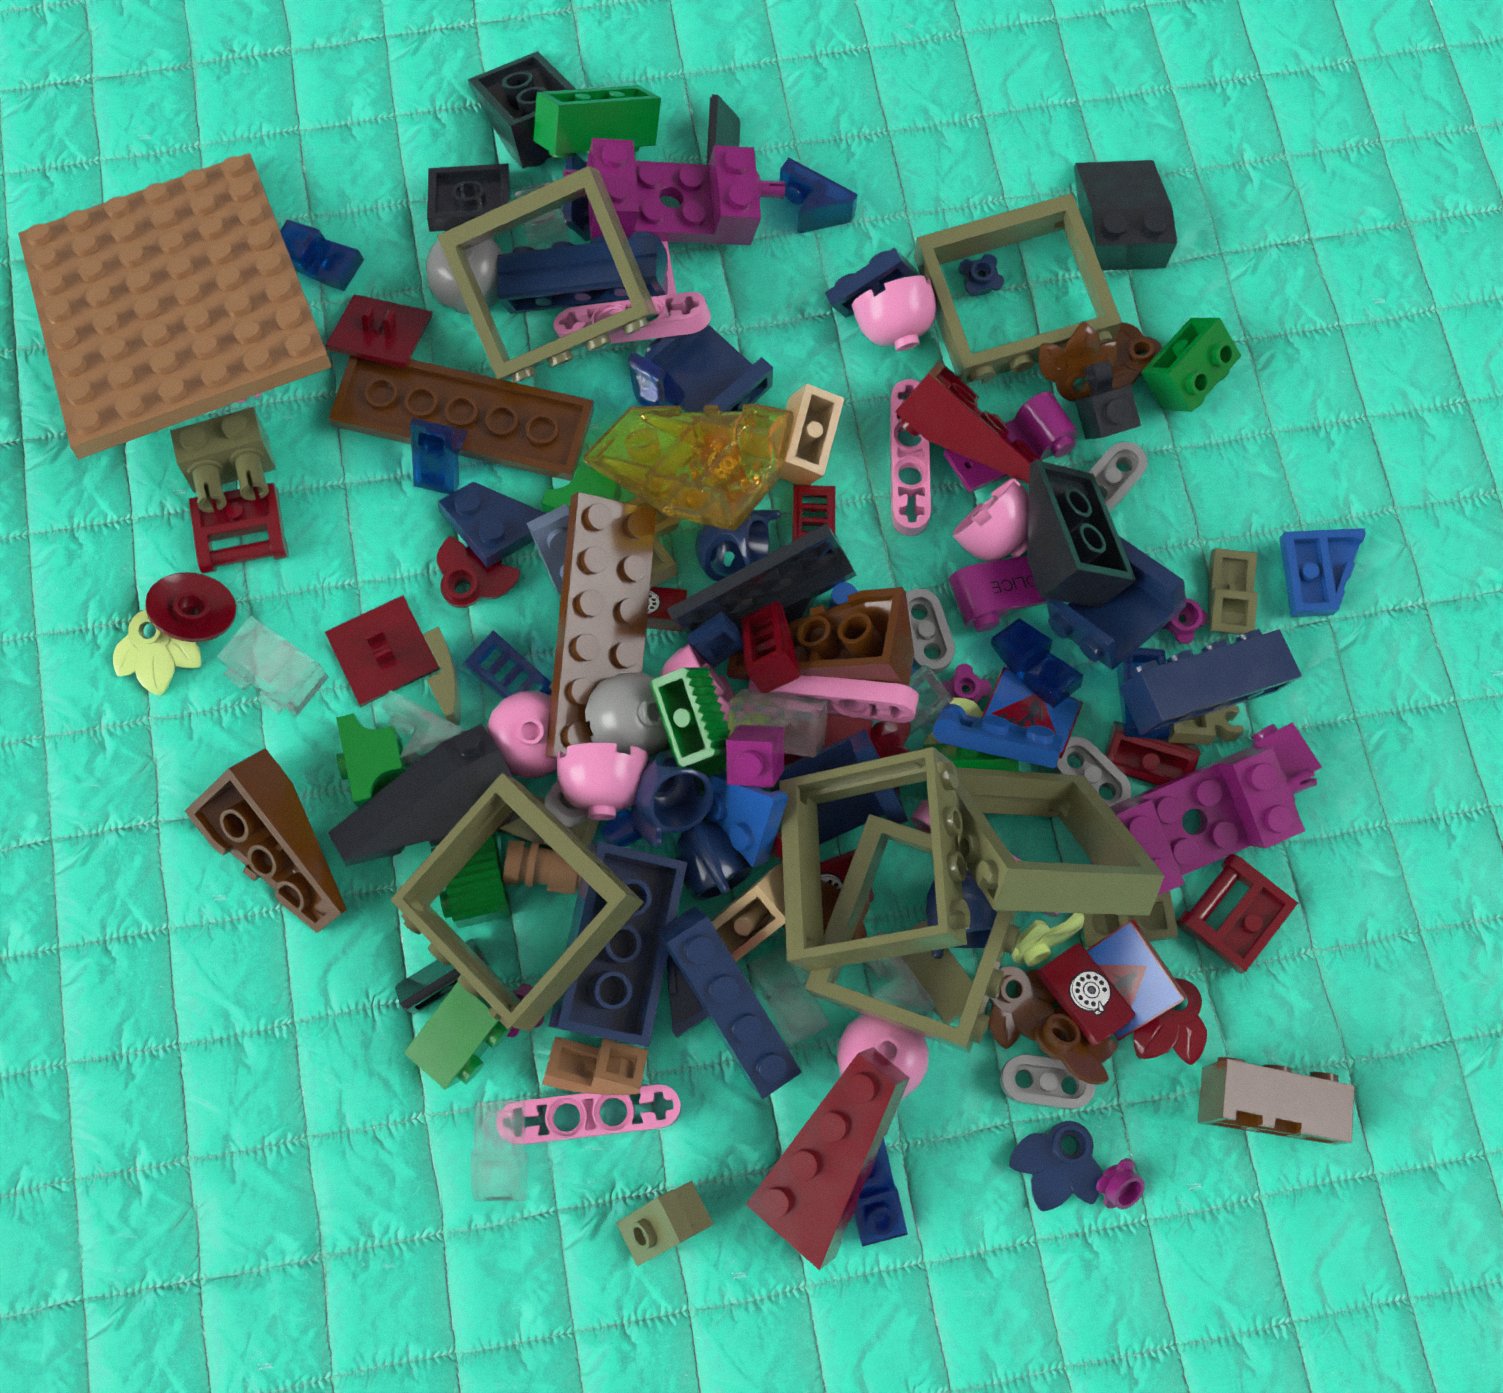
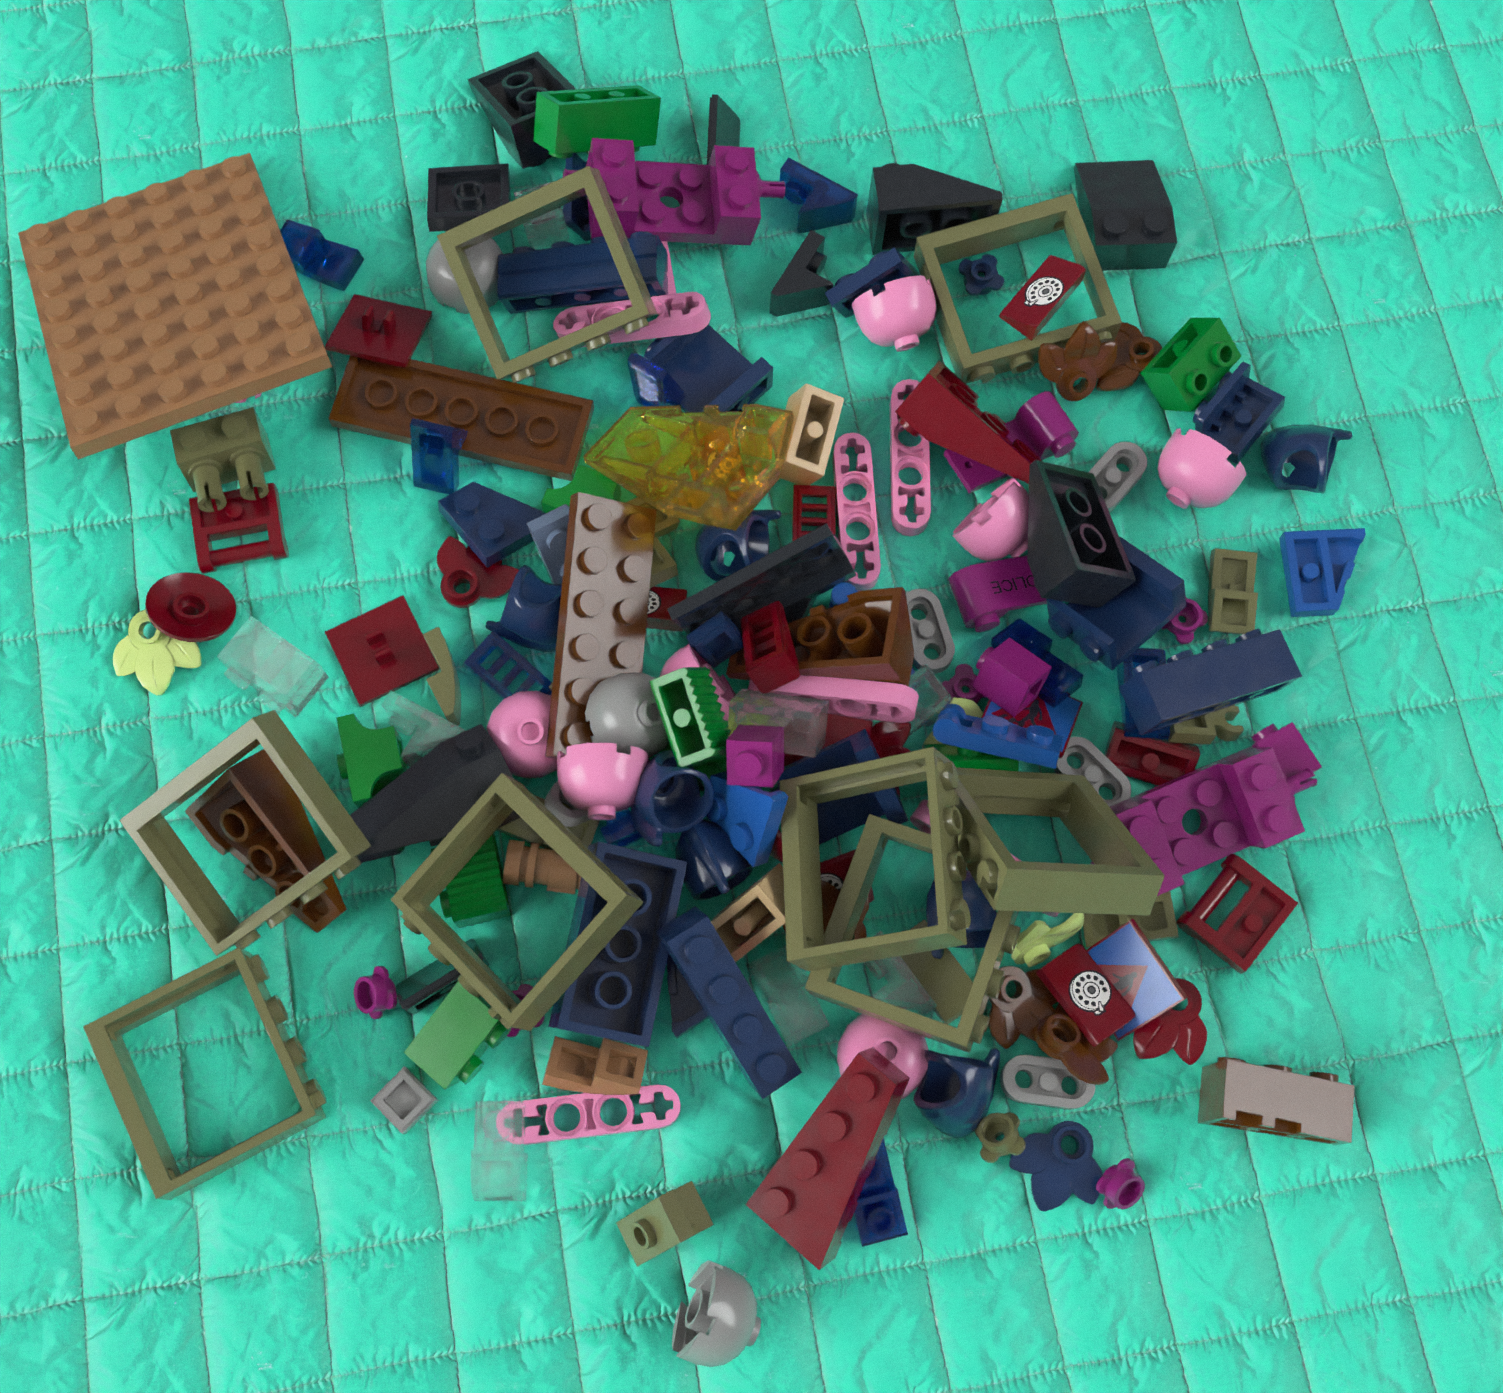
black brick [1075,360,1141,440] -> none
none -> olive window [83,947,327,1200]
none -> olive window [119,710,371,956]
none -> magenta plate [354,966,397,1019]
none -> light grey tile [370,1066,439,1135]
none -> dark blue piece [486,565,562,652]
none -> light grey cylinder [672,1260,761,1367]
none -> black slope [770,230,834,317]
none -> bright pink beam [833,432,881,591]
none -> black slope [866,163,1003,255]
none -> dark blue piece [913,1048,1000,1138]
none -> magenta brick [972,637,1052,717]
none -> olive plate [975,1112,1026,1163]
none -> dark red slope [999,255,1087,341]
none -> bright pink cylinder [1157,428,1247,509]
none -> dark blue bracket [1193,361,1285,464]
none -> dark blue piece [1261,425,1353,494]

